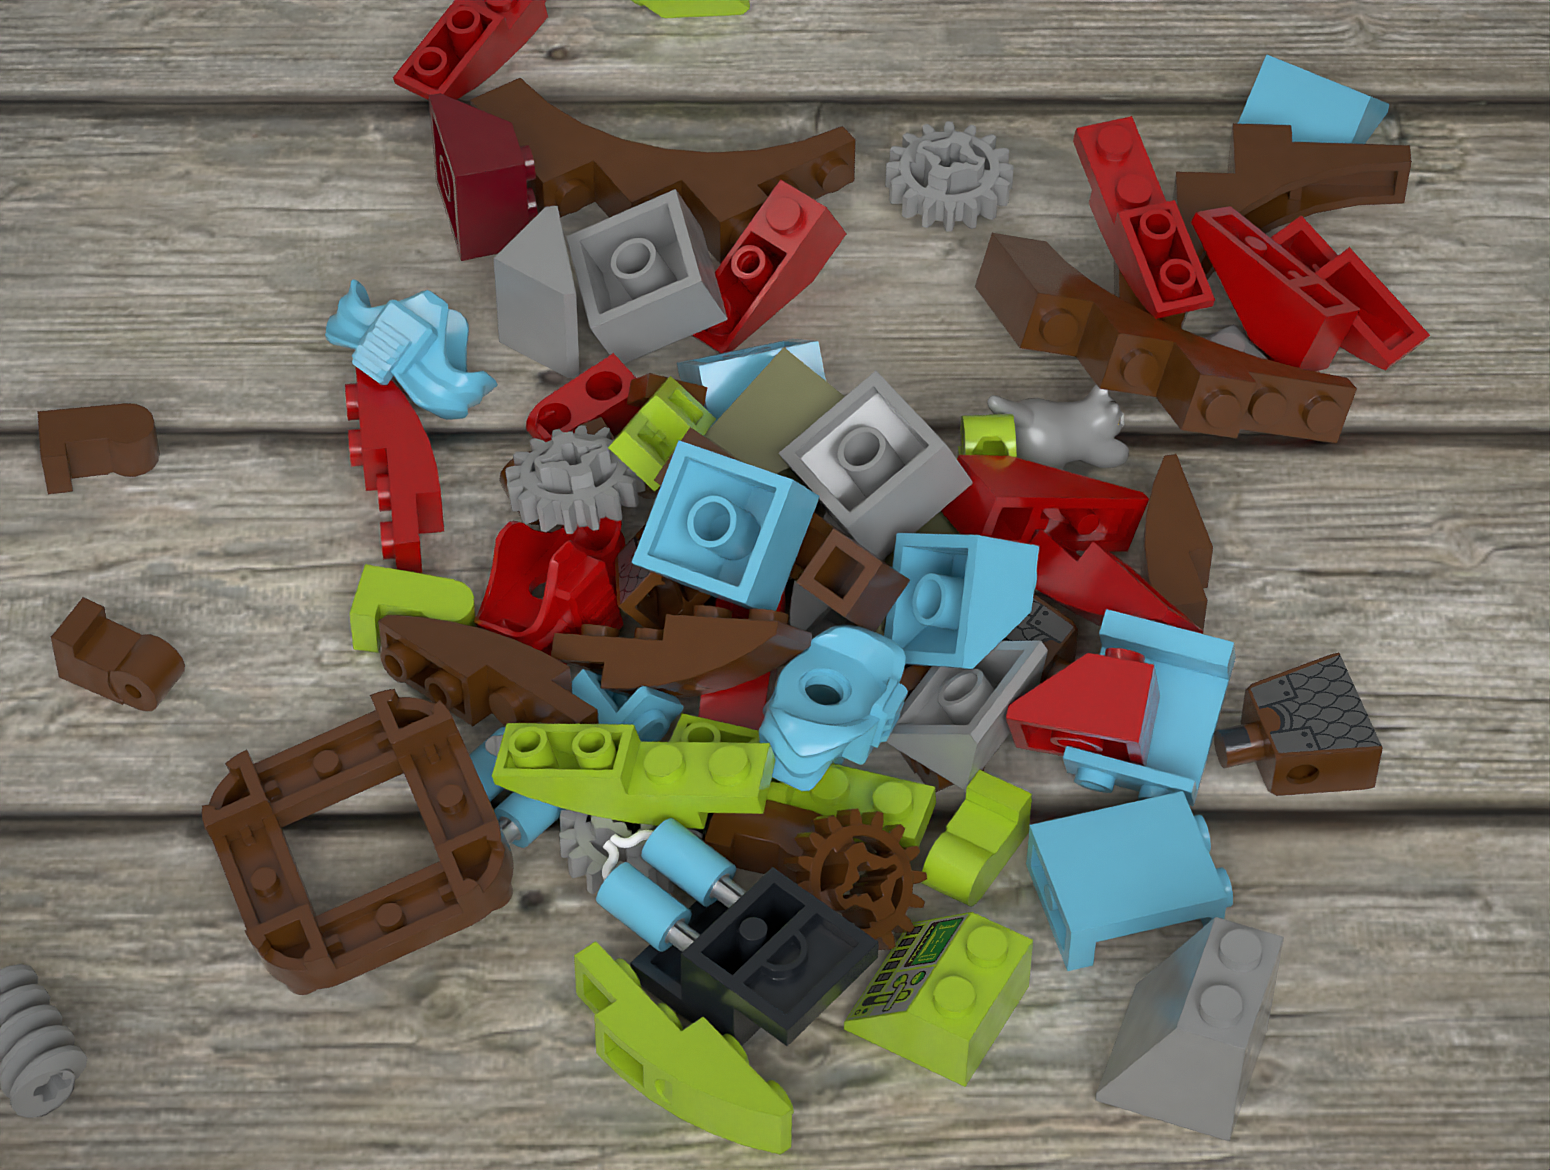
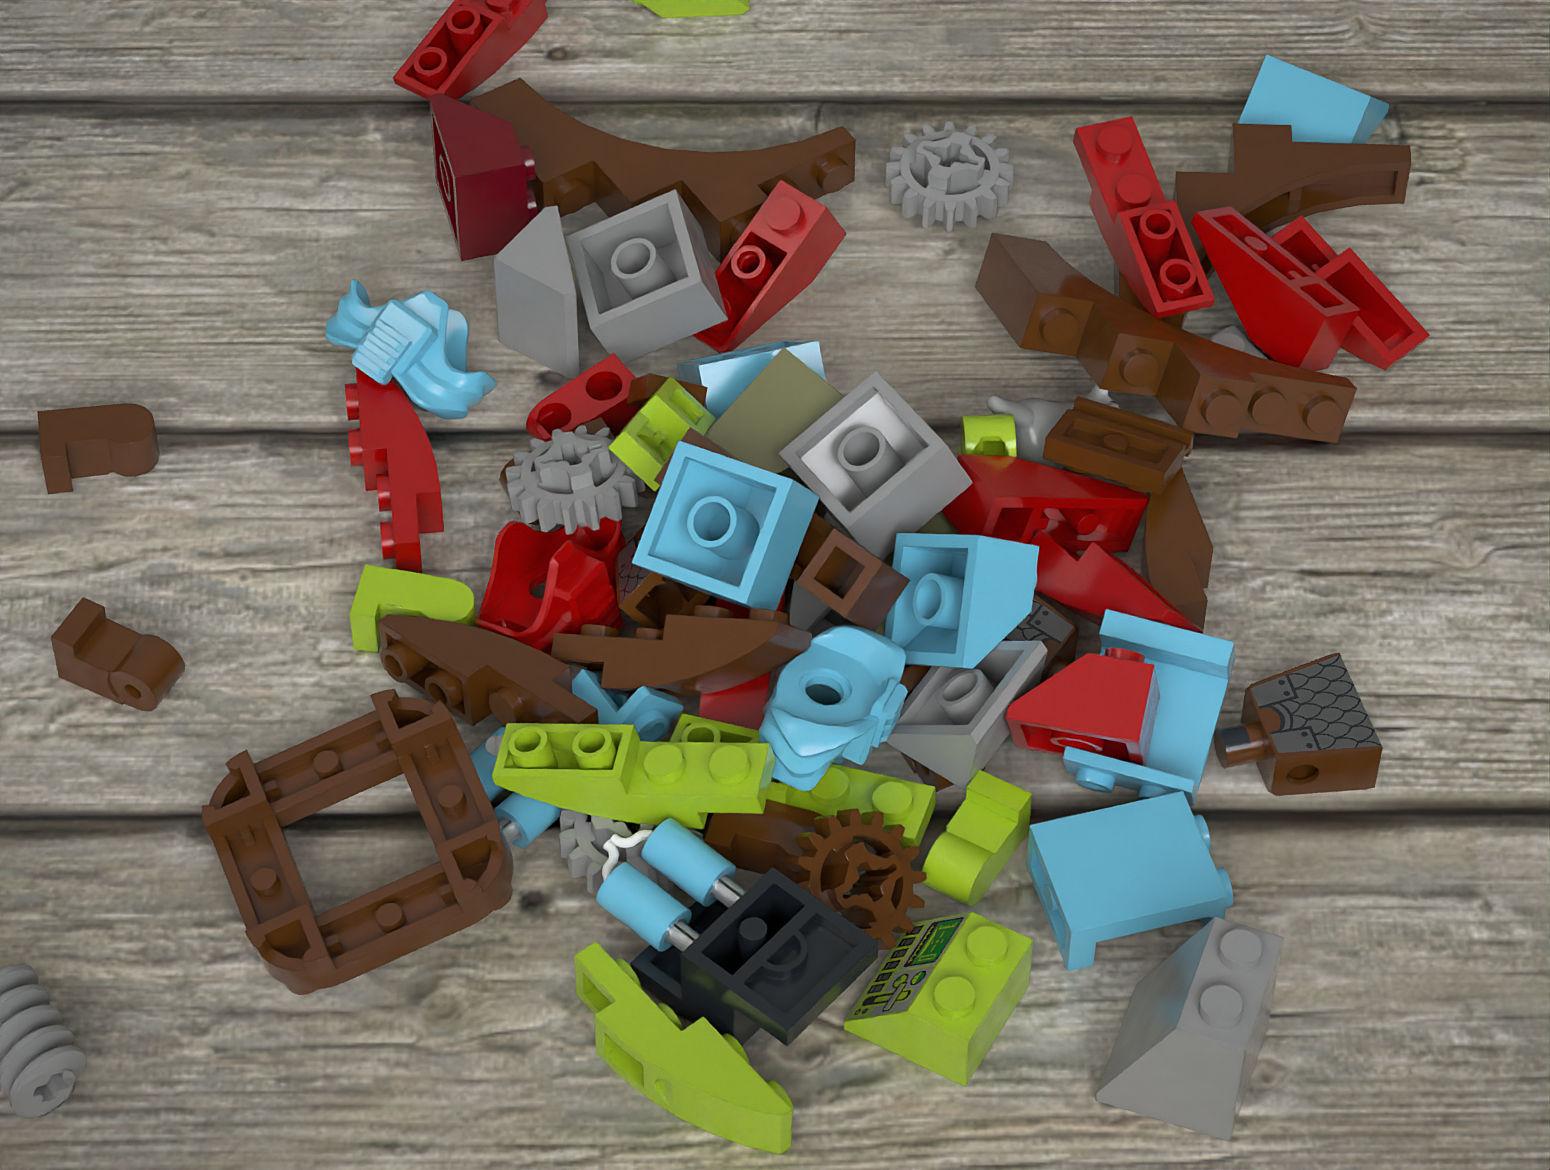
none -> reddish brown plate [1043,396,1195,495]

